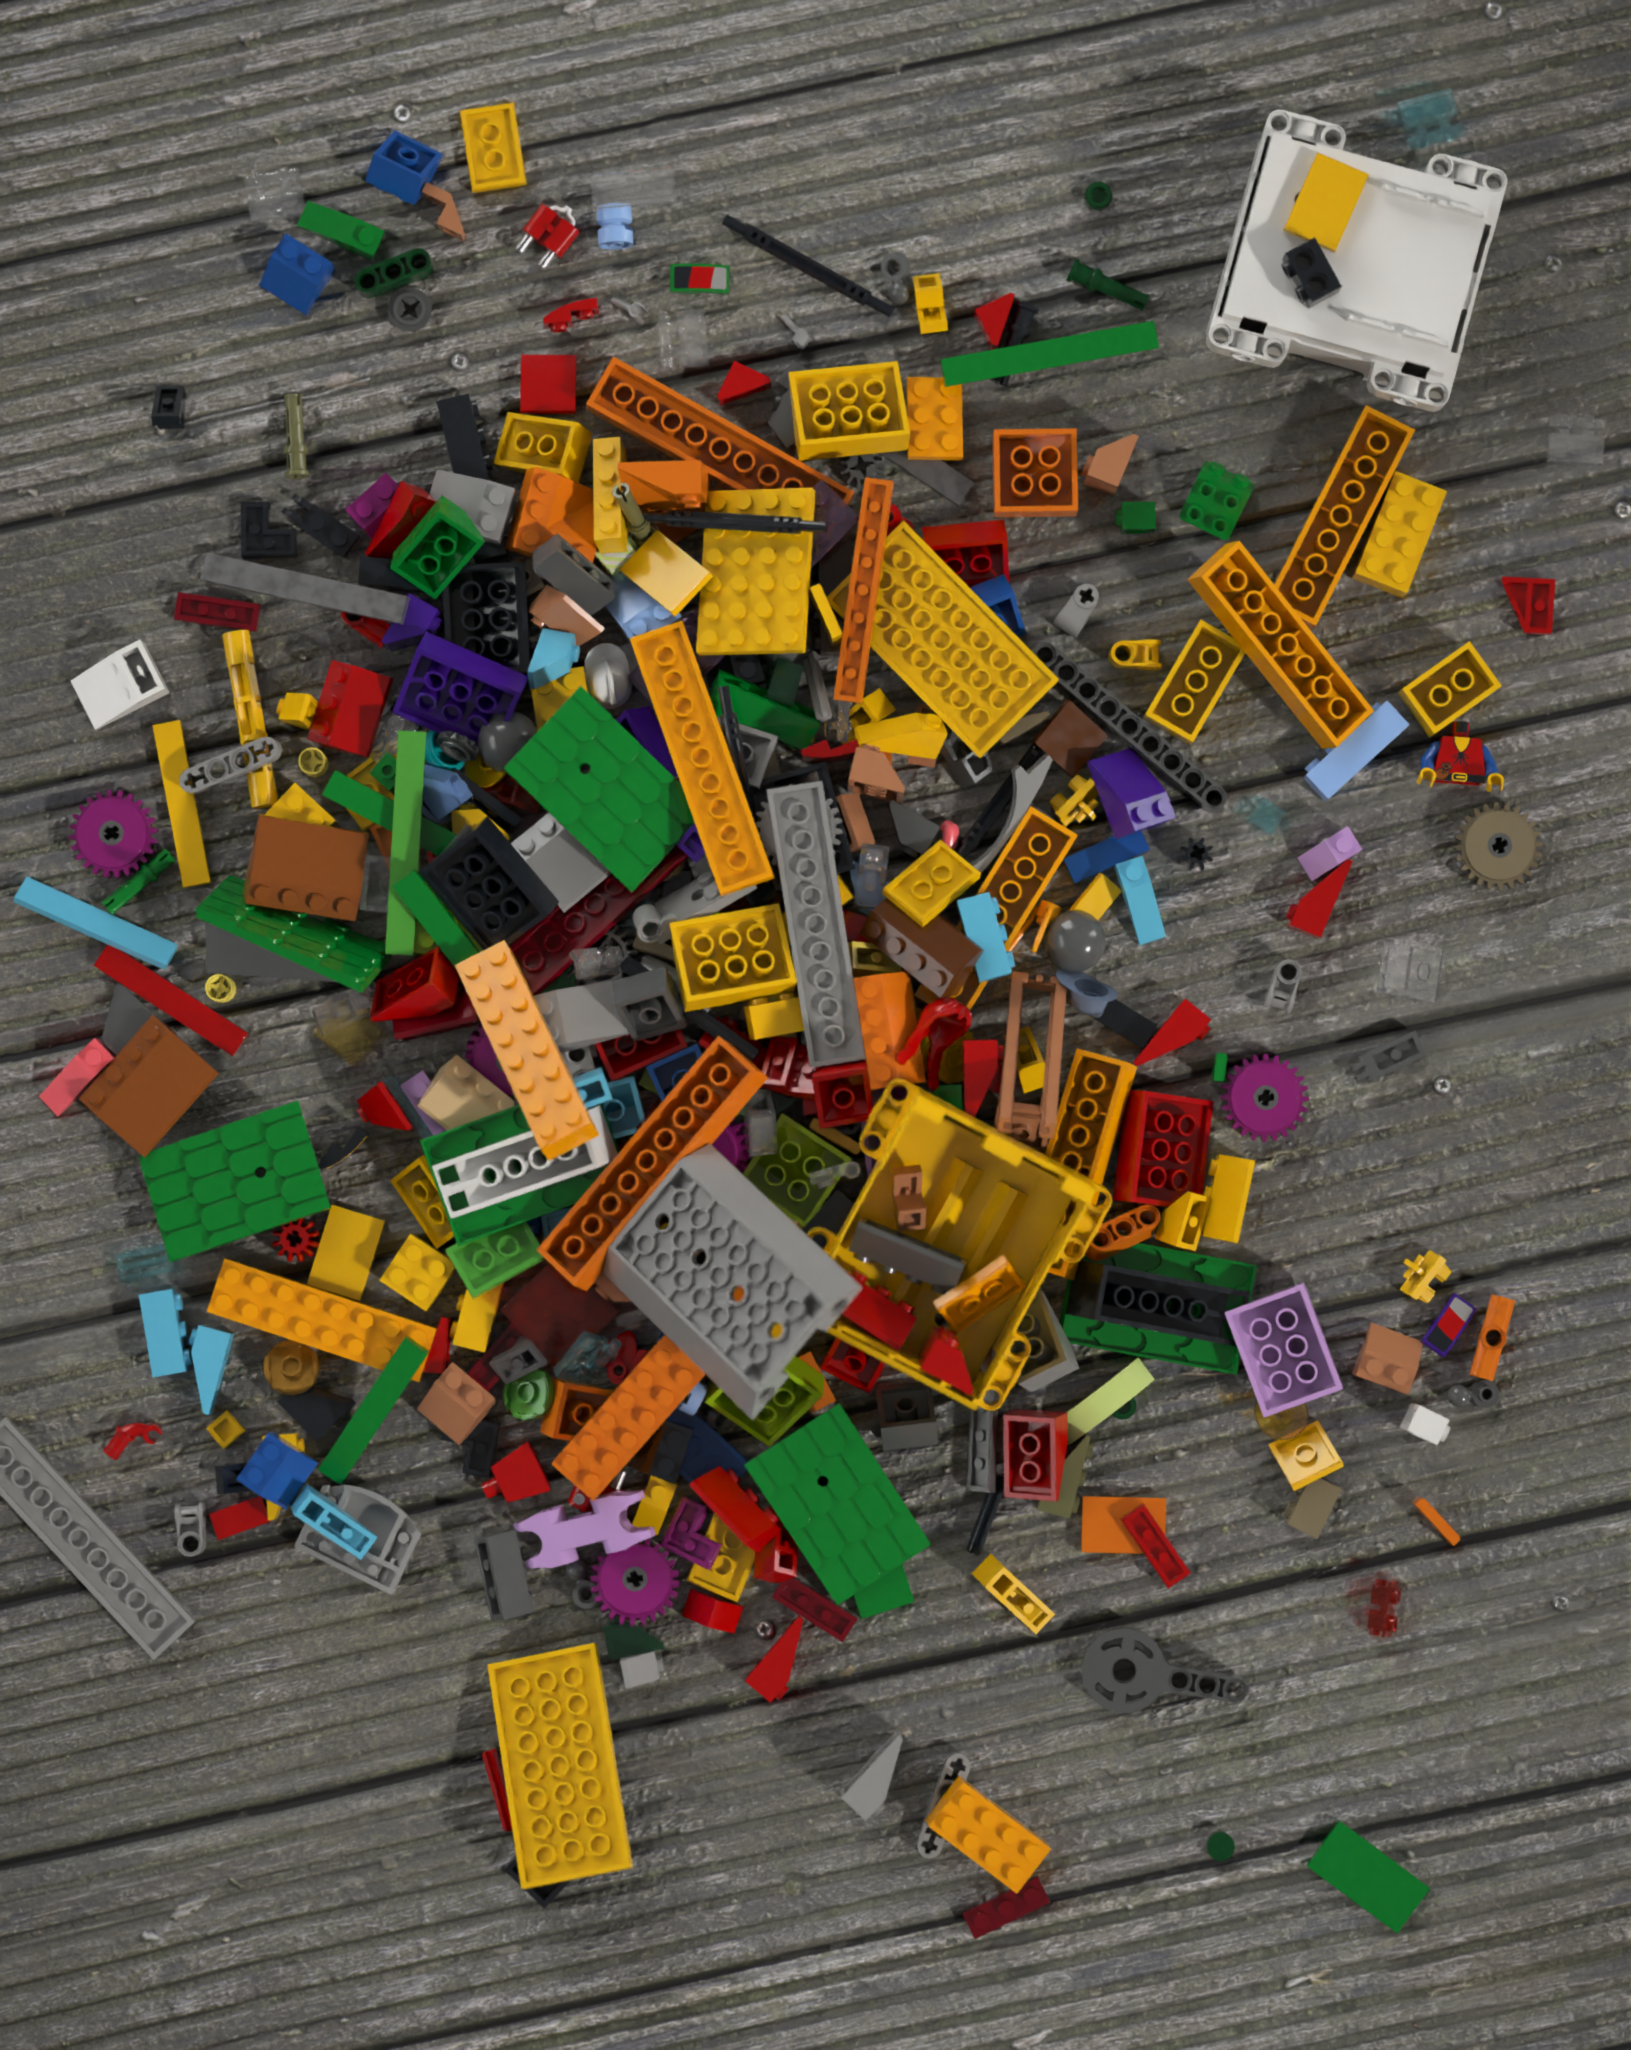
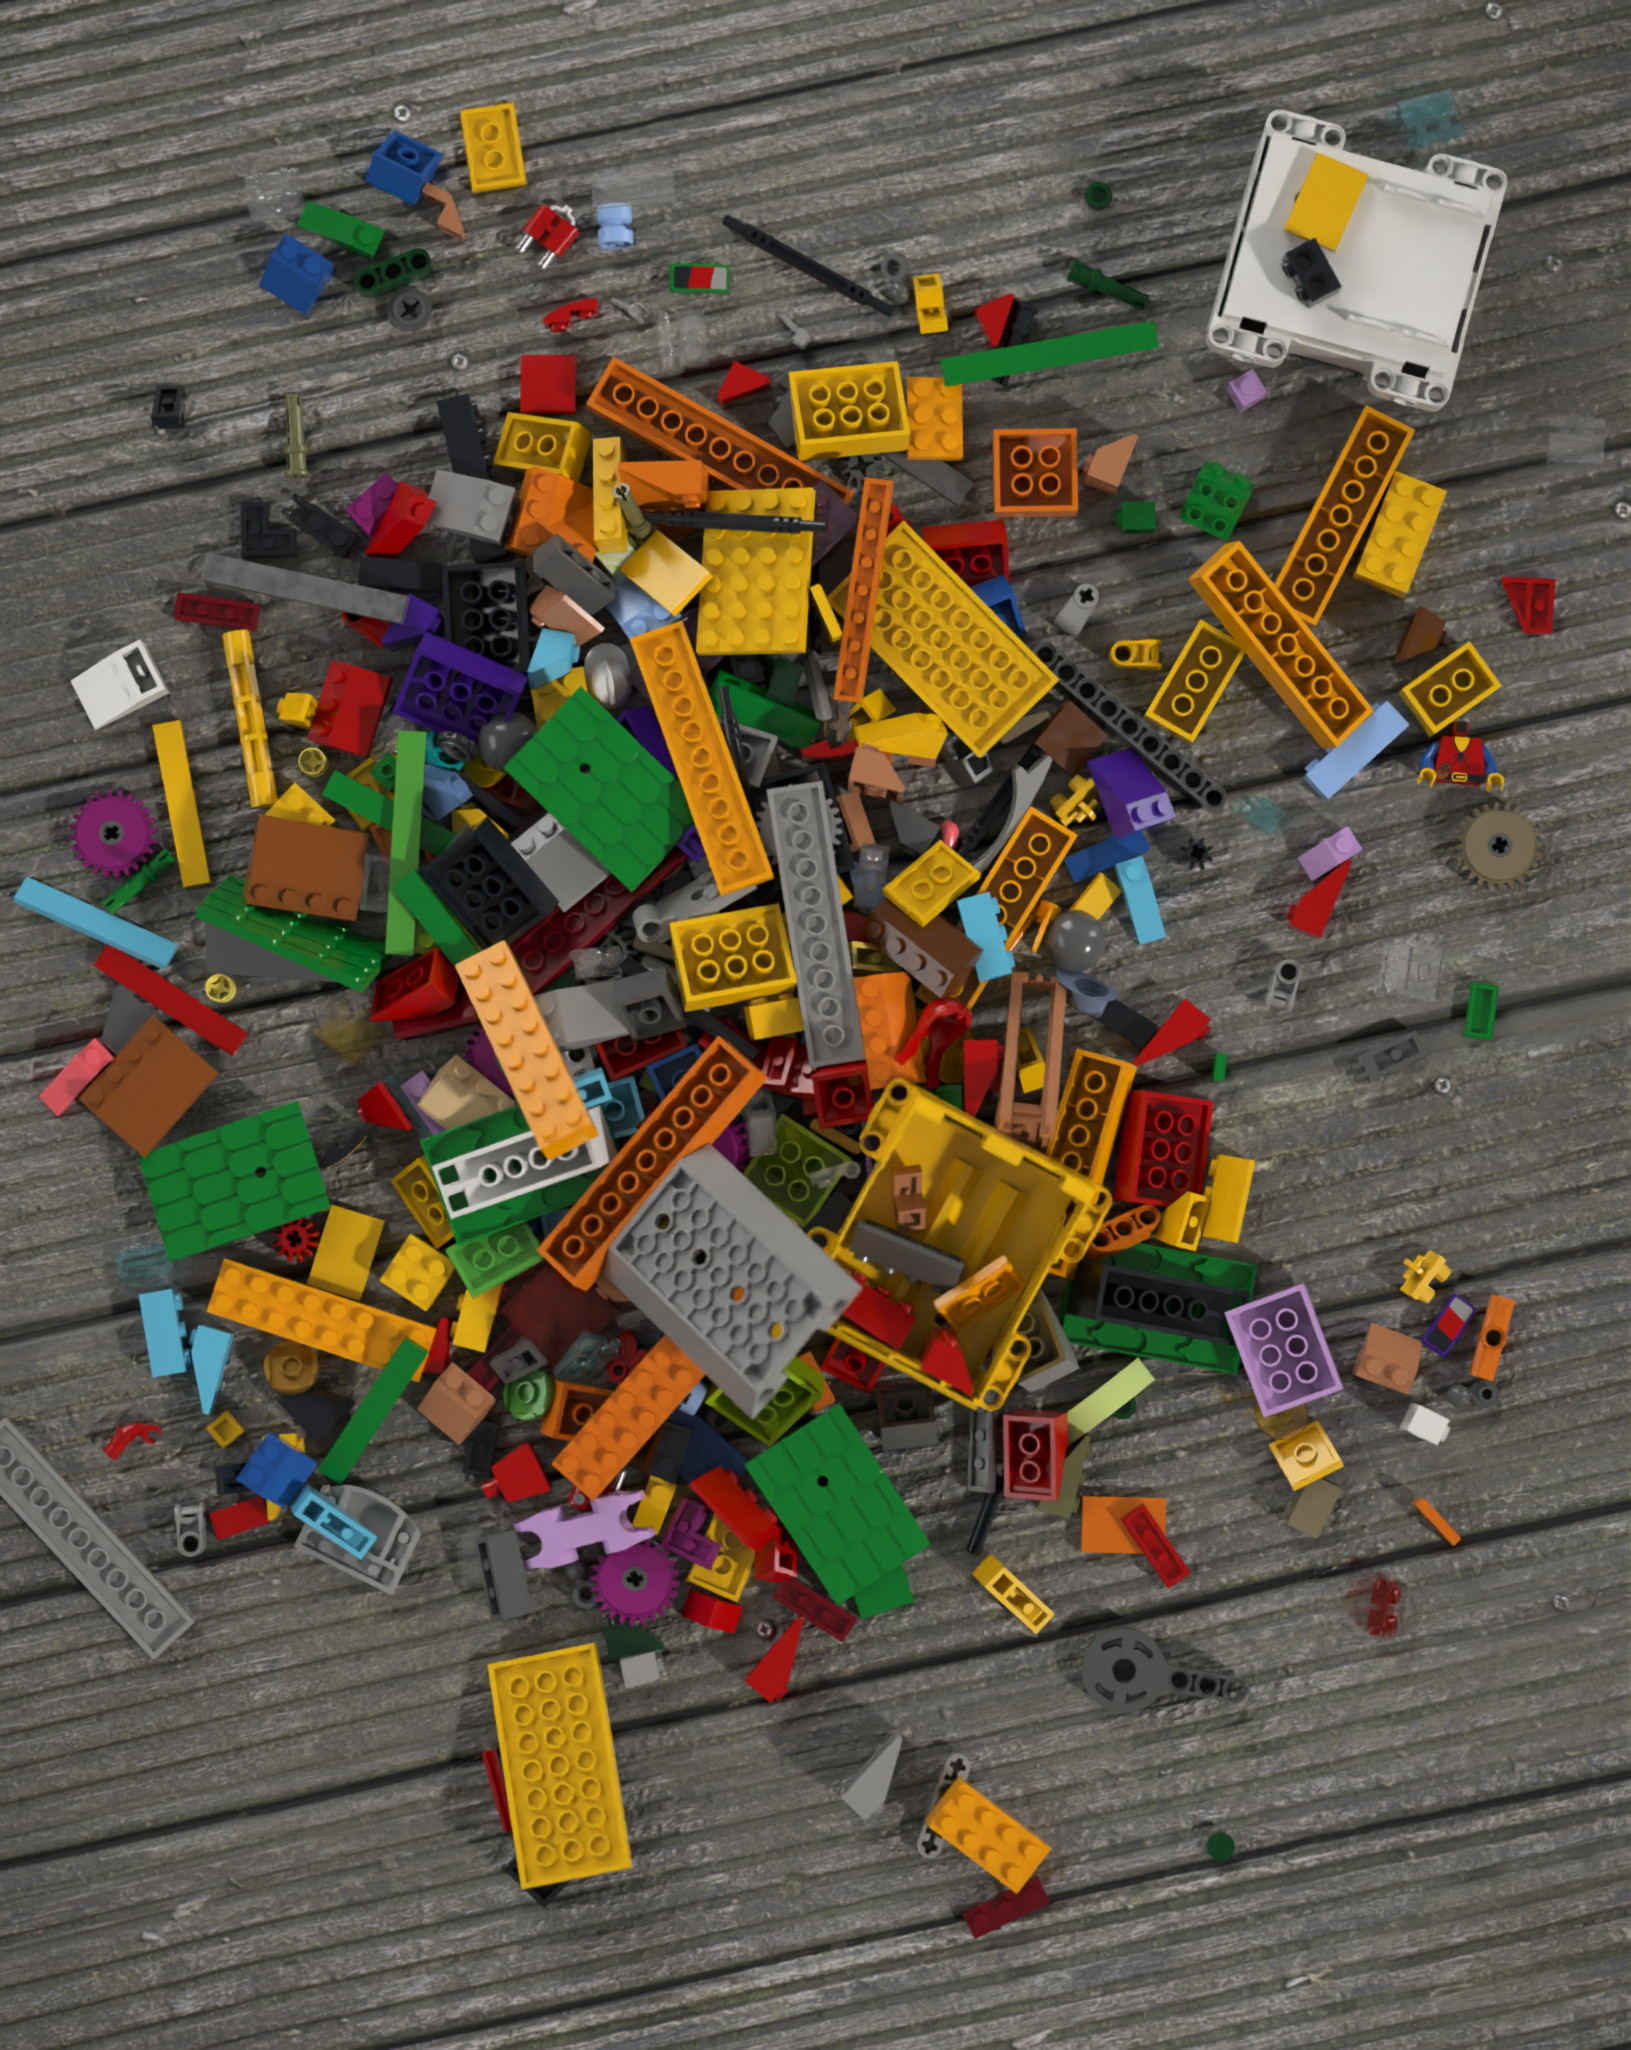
light grey beam [179,737,282,794] -> none
green slope [390,495,485,599] -> none
magenta gear [1220,1054,1309,1142] -> none
green tile [1306,1820,1430,1934] -> none
none -> lavender brick [1226,369,1267,413]
none -> reddish brown slope [1391,606,1447,667]
none -> green tile [1463,982,1499,1041]

